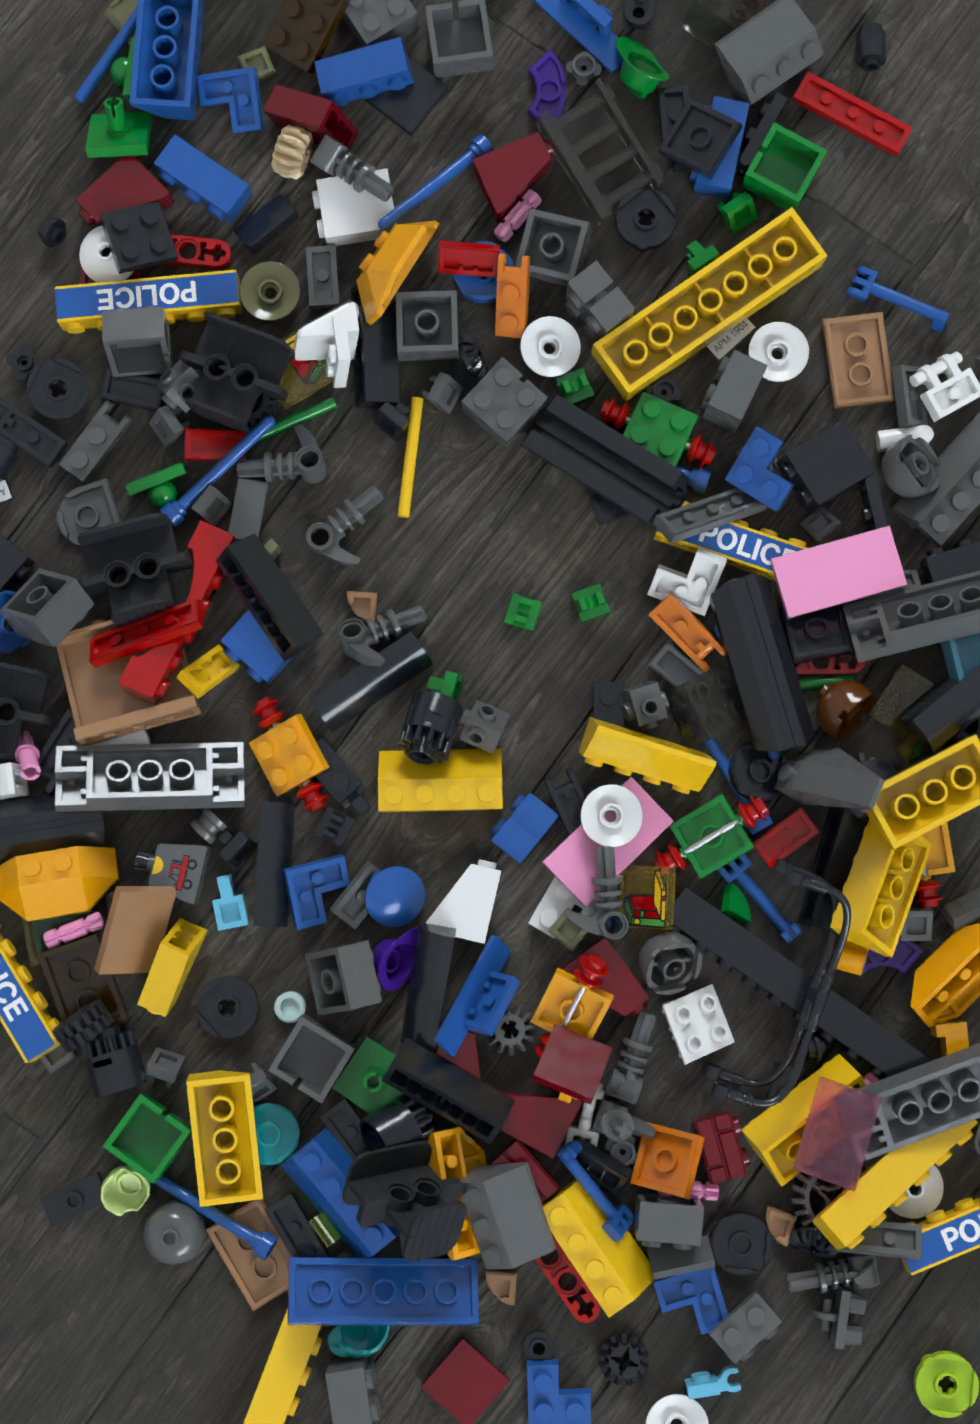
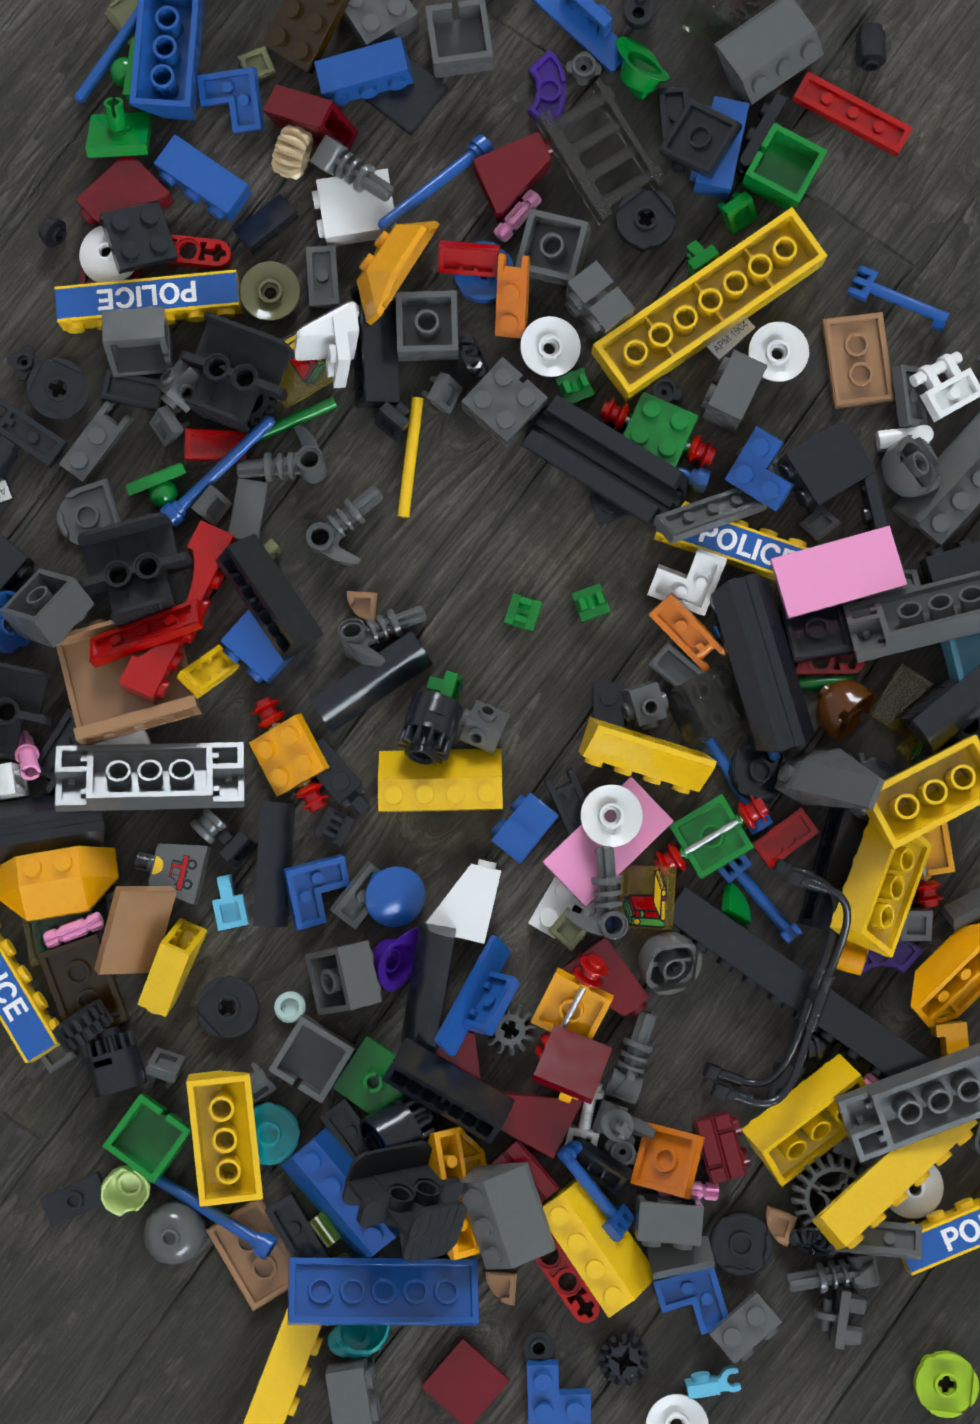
white hinge [662,984,735,1065] -> none
clear pink tile [793,1076,883,1191] -> none

